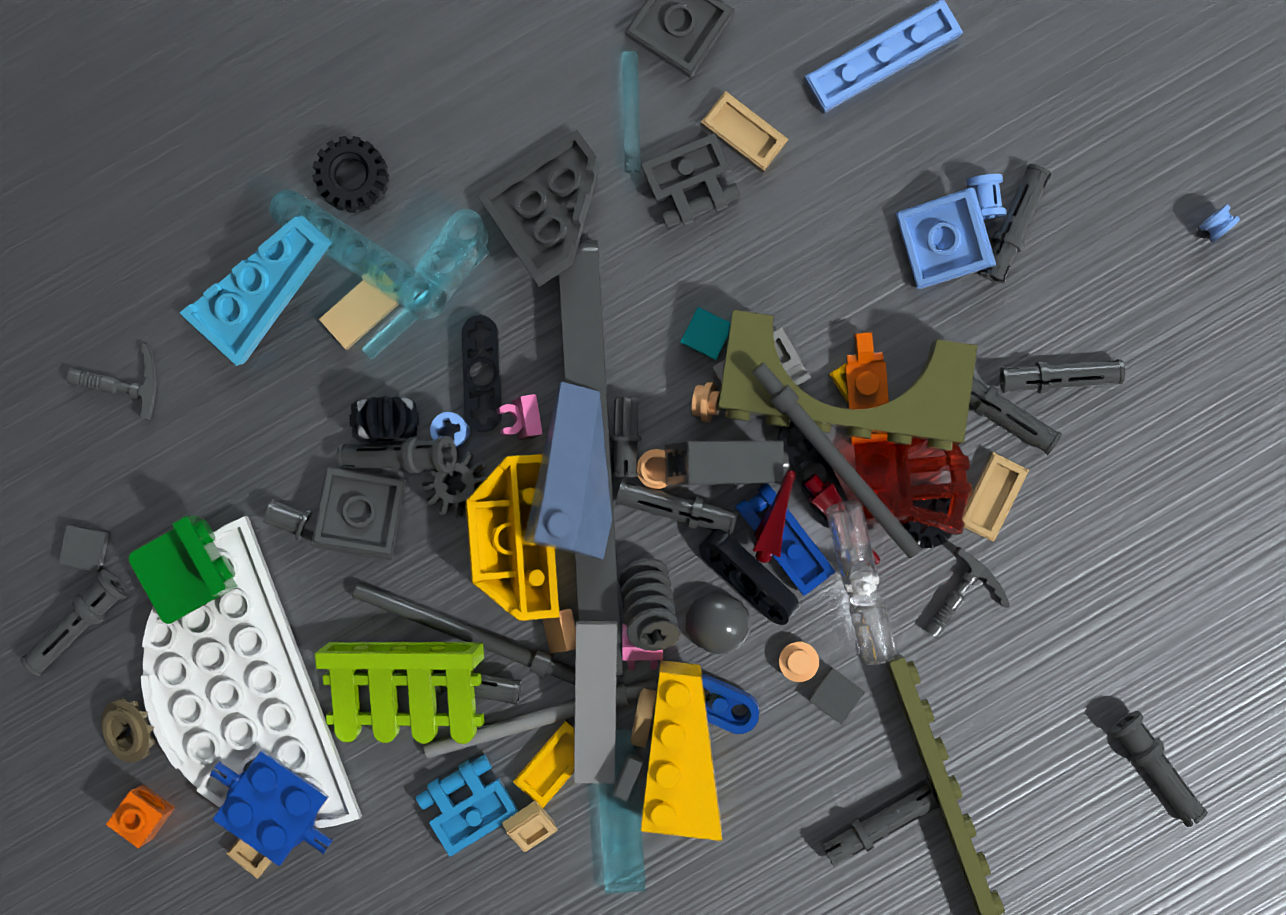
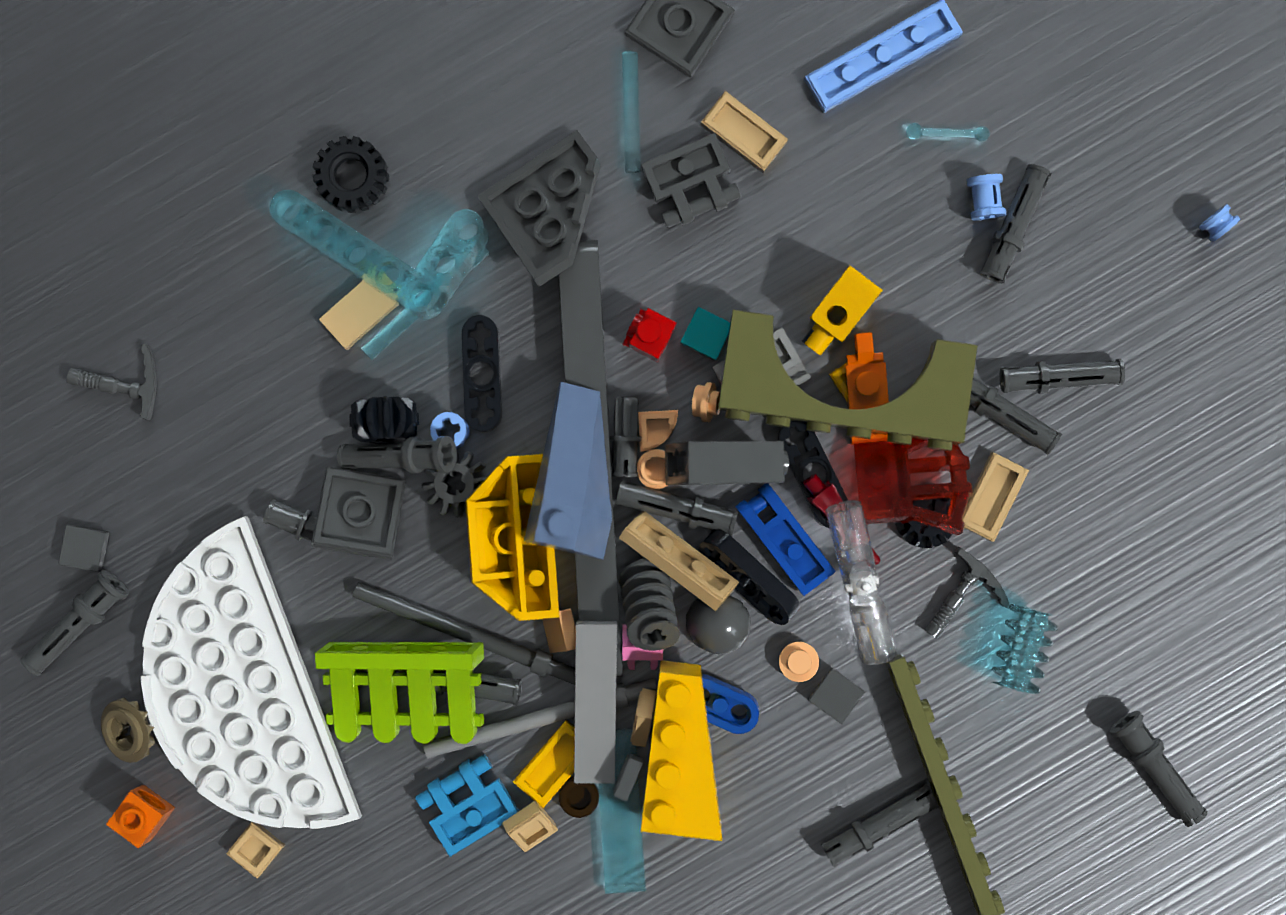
green bracket [129,516,238,624] -> none
medium azure wing [180,216,332,366] -> none
blue plate [210,750,333,866] -> none
bright pink tile [496,394,543,440] -> none
dark grey bar [751,362,921,559] -> none
dark red piece [752,470,795,563] -> none
light blue tile [896,187,996,289] -> none
none -> dark brown tile [559,776,599,818]
none -> tan tile [619,511,739,611]
none -> red brick [623,308,677,363]
none -> light nougat tile [638,410,678,452]
none -> yellow torso [802,265,883,356]
none -> clear light blue hinge [906,123,990,142]
none -> clear light blue piece [991,604,1058,694]

